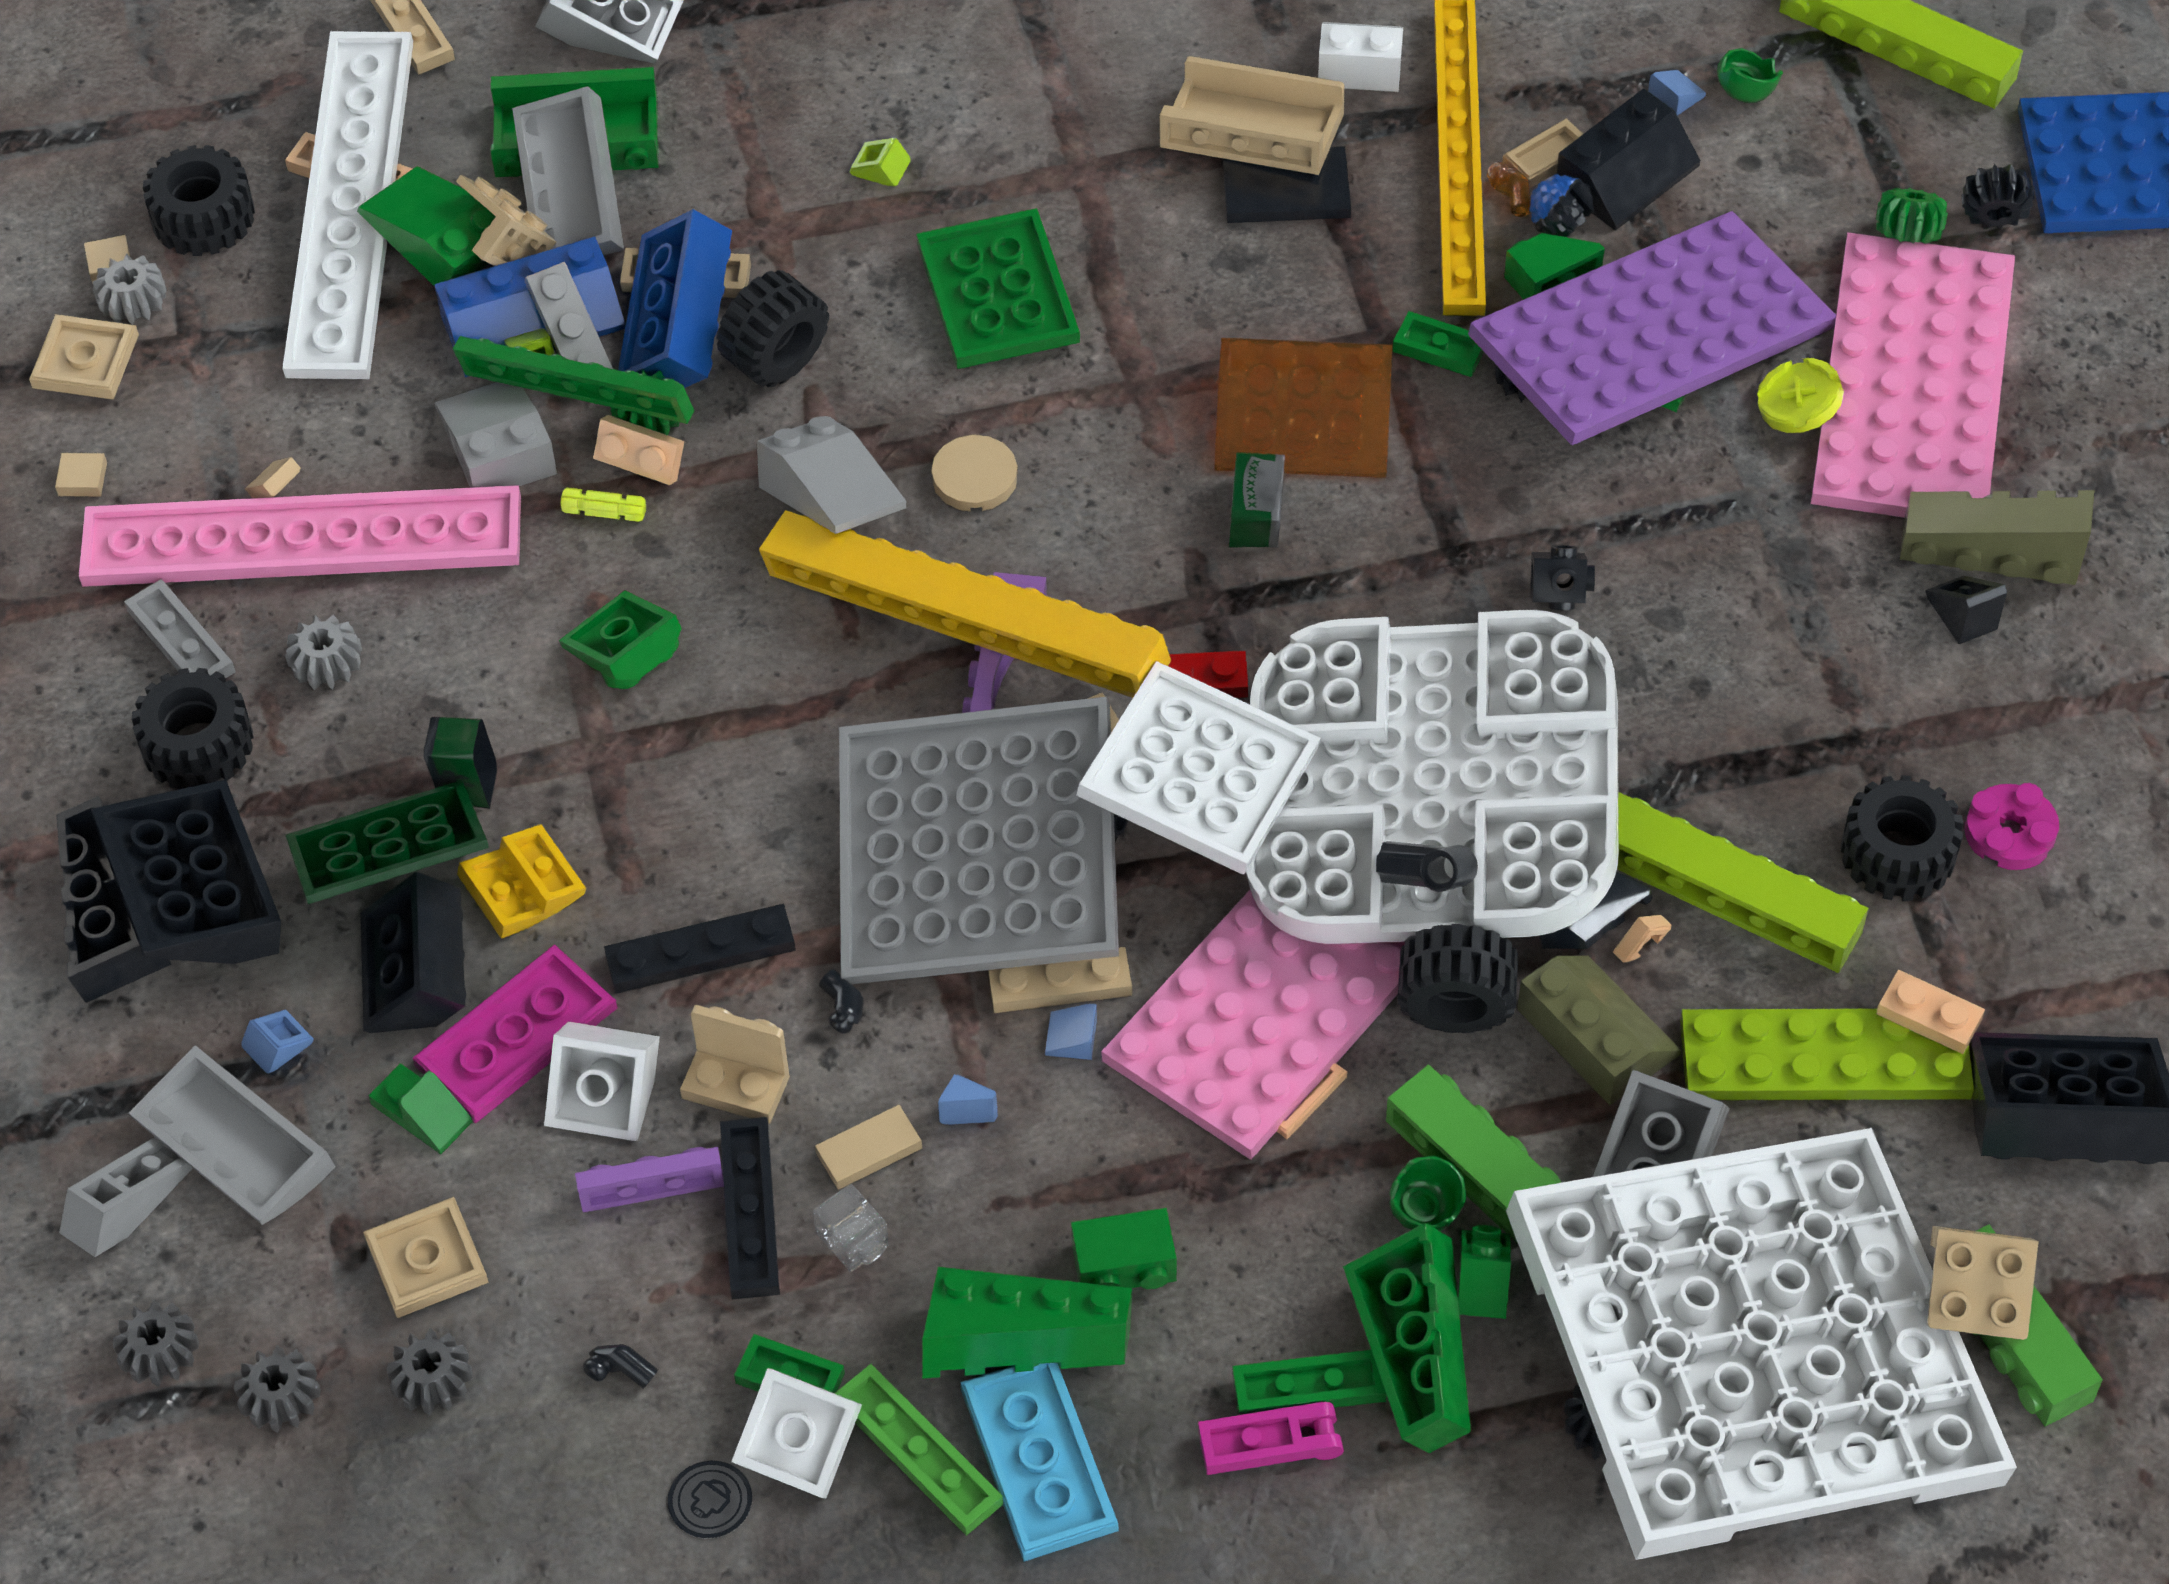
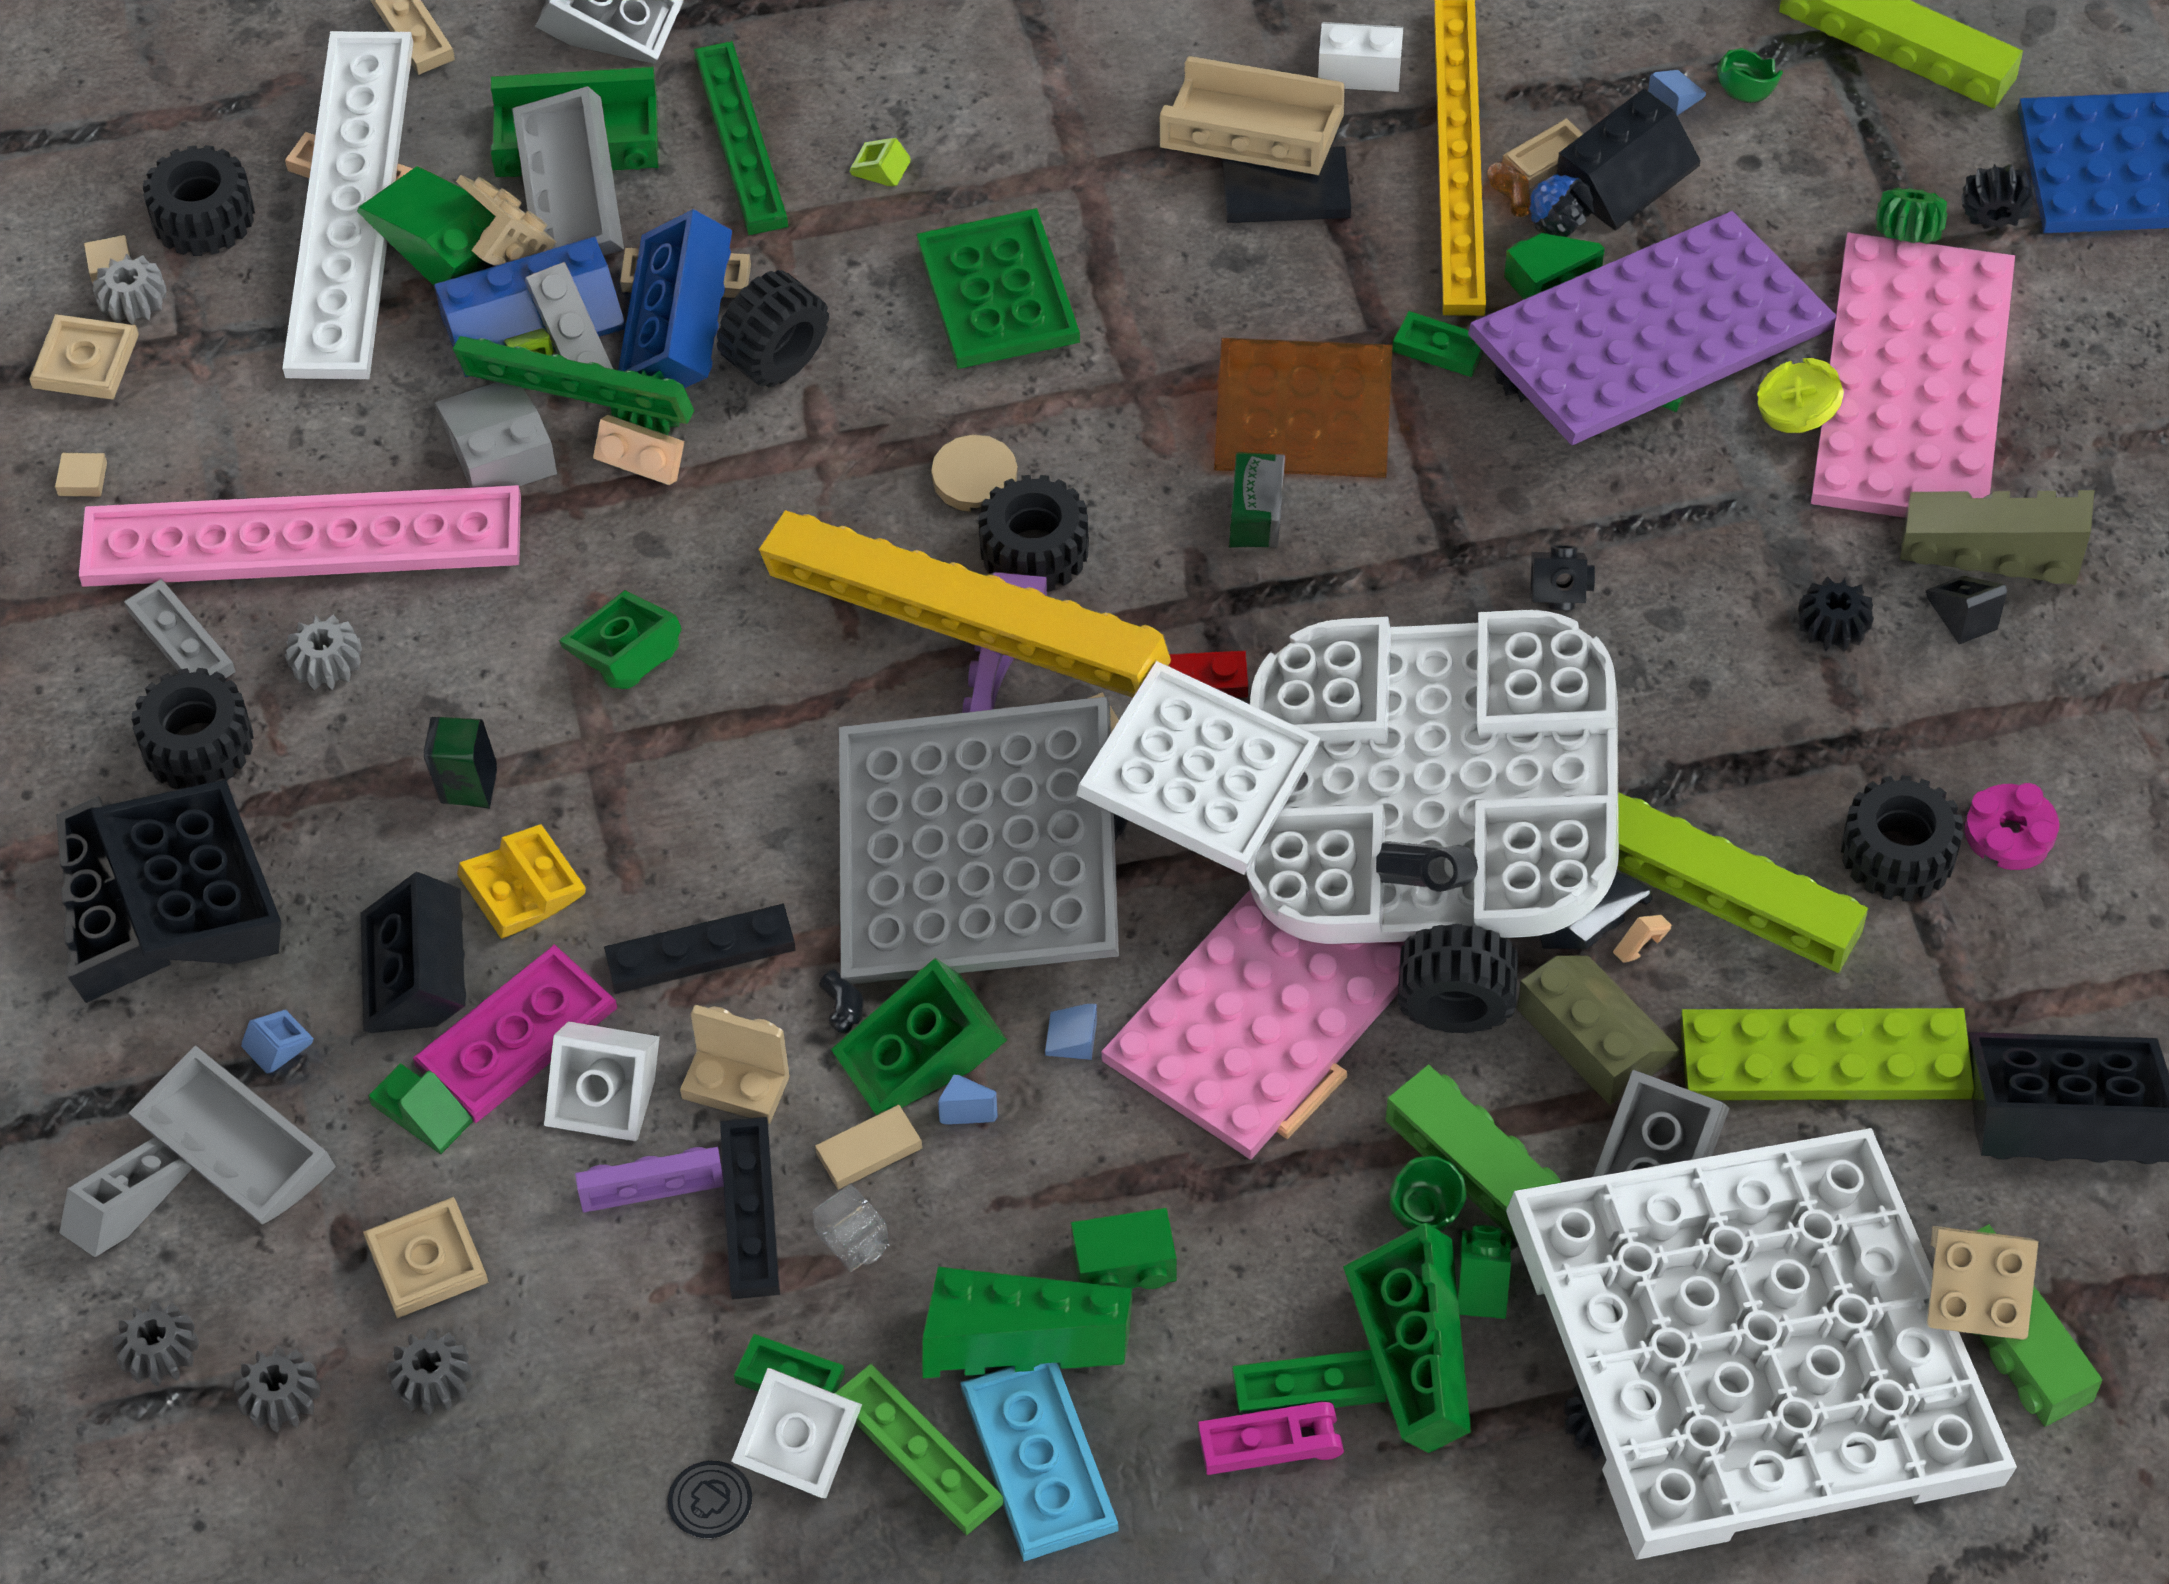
tan tile [245,457,301,498] -> none
dark green slope [285,780,489,904] -> none
neon yellow axle [560,487,646,522] -> none
black arm [583,1344,659,1389] -> none
light grey slope [757,416,906,534] -> none
tan plate [988,947,1132,1013] -> none
light nougat plate [1876,969,1985,1054] -> none
none -> green tile [693,41,788,236]
none -> green slope [831,958,1007,1116]
none -> black tyre [978,474,1089,592]
none -> black gear [1798,576,1874,652]

